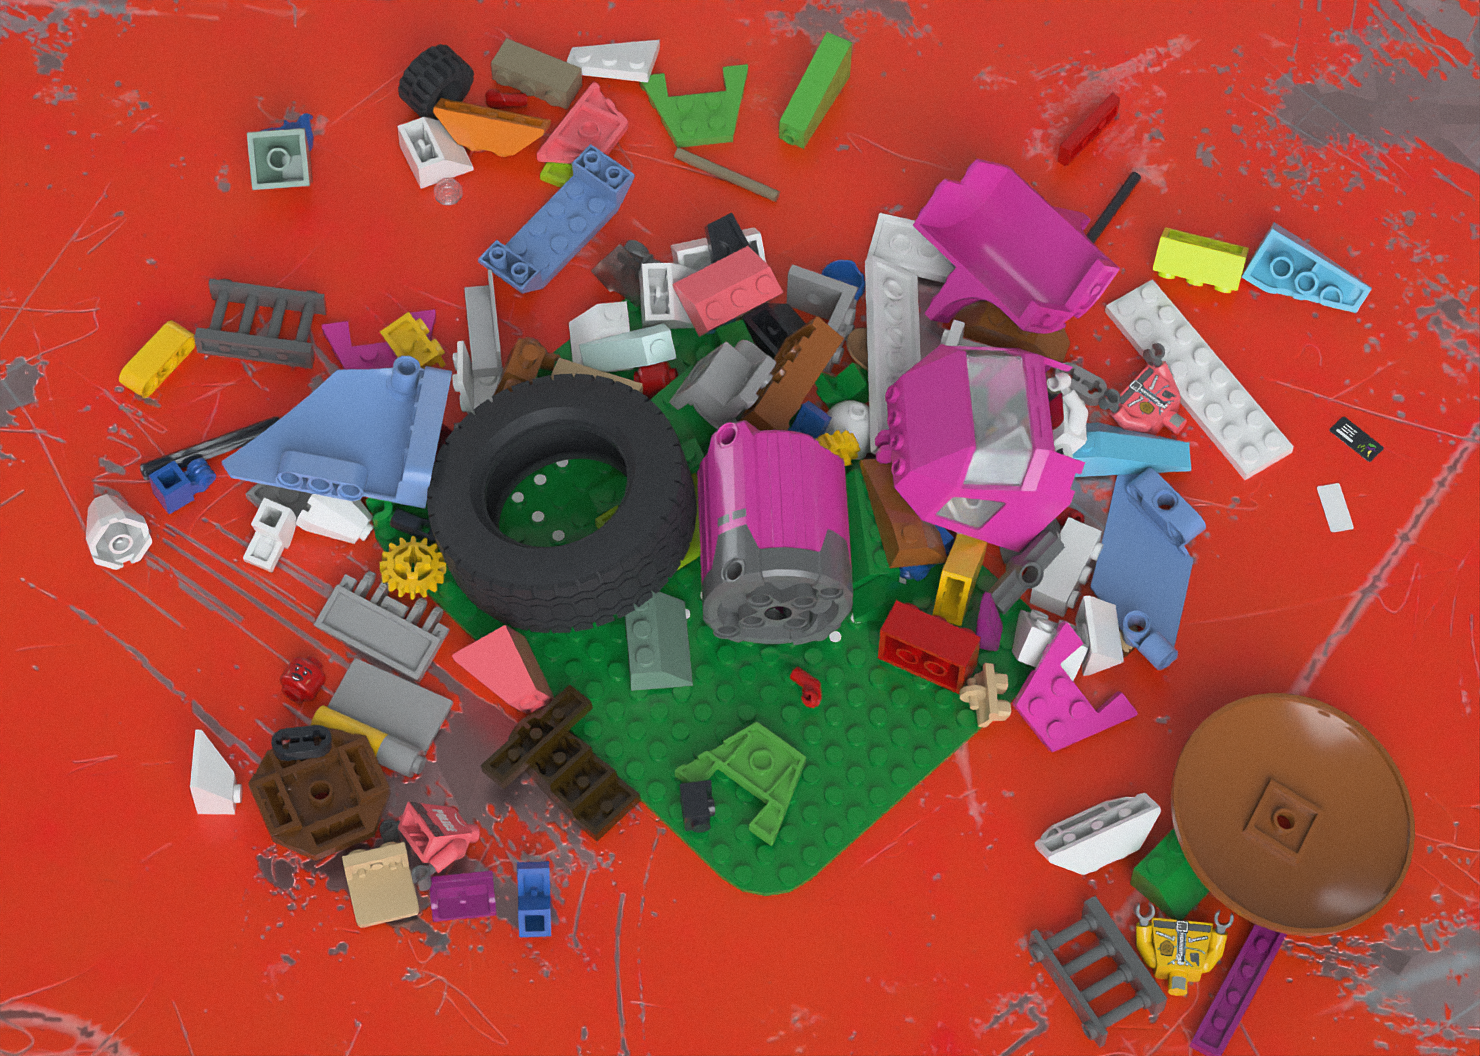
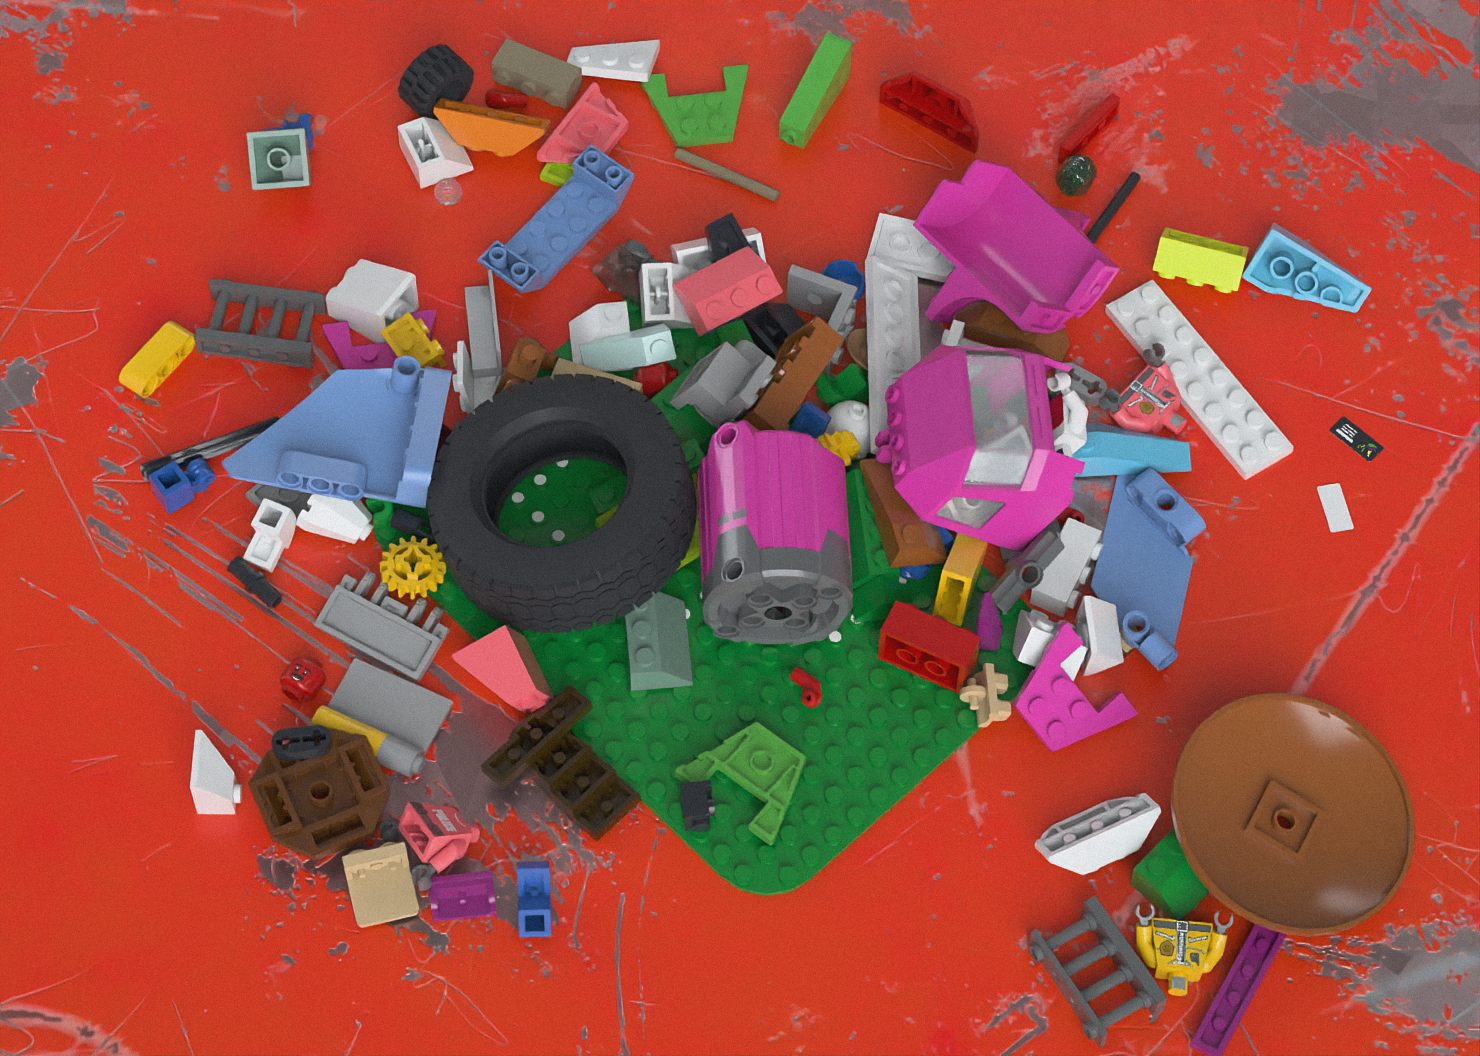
white cone [86,494,152,570] -> none
none -> black pin [227,556,284,610]
none -> white slope [326,259,419,343]
none -> red wedge [879,70,979,154]
none -> head [1055,154,1097,197]

